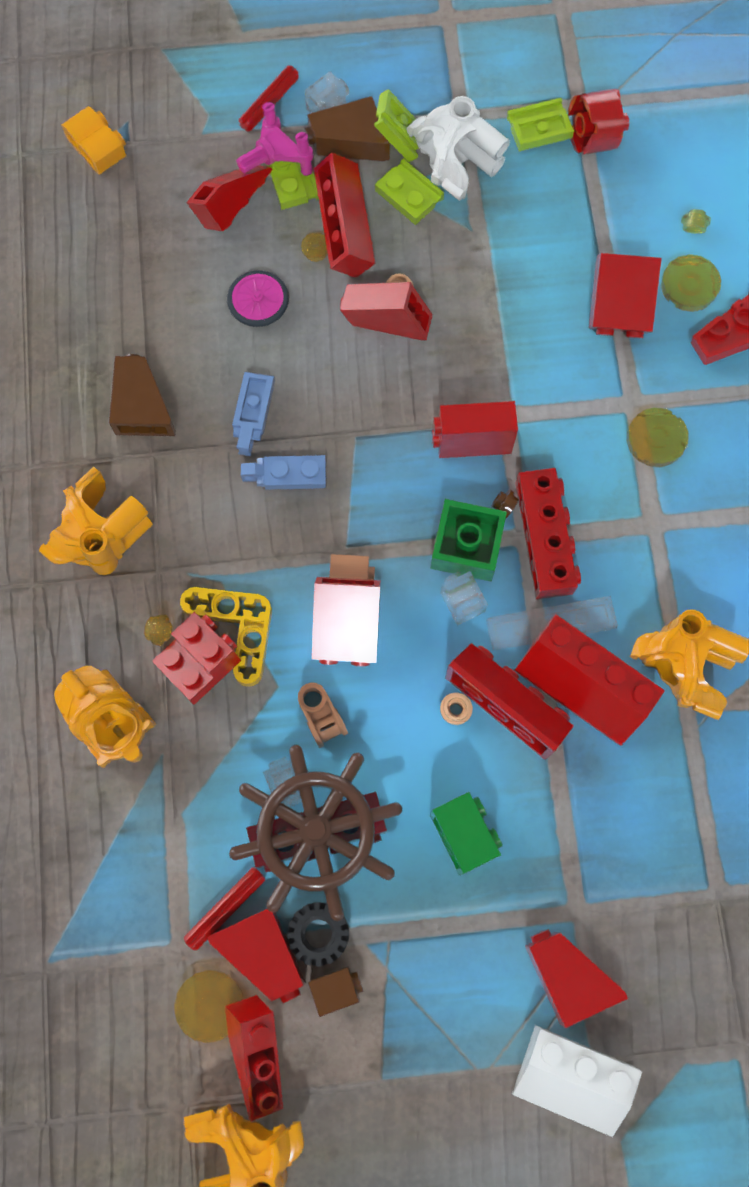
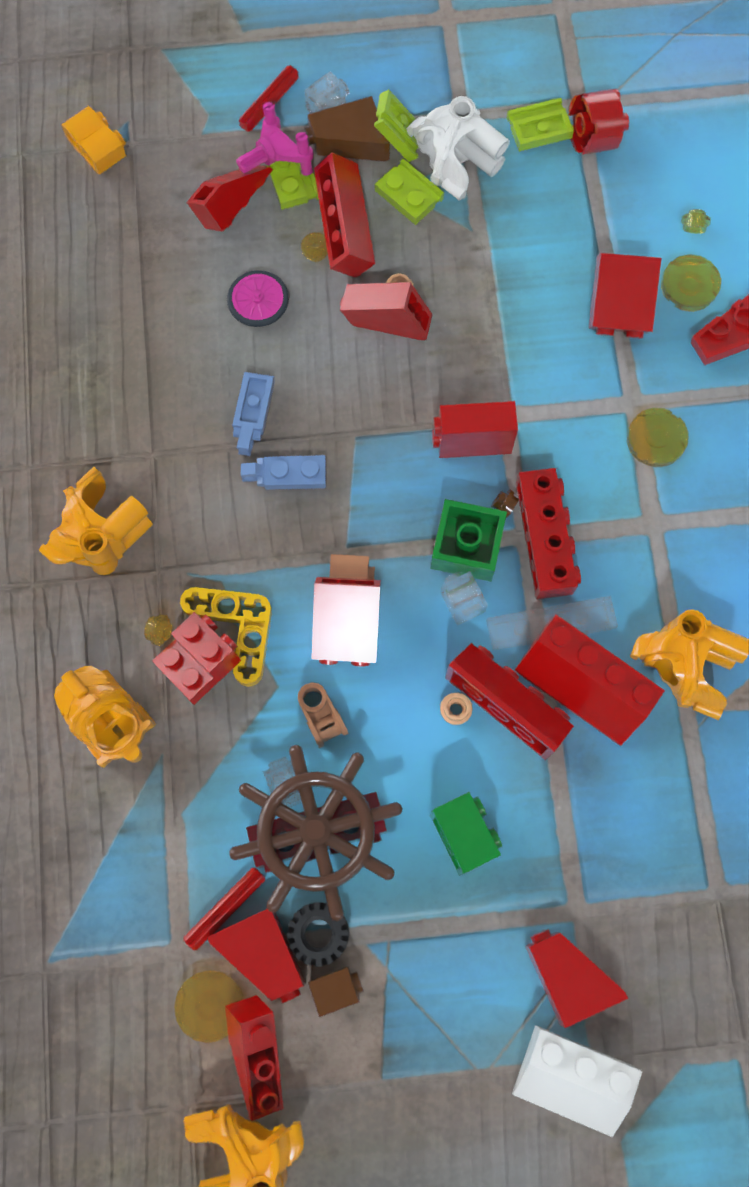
reddish brown slope [109,354,176,436] -> none

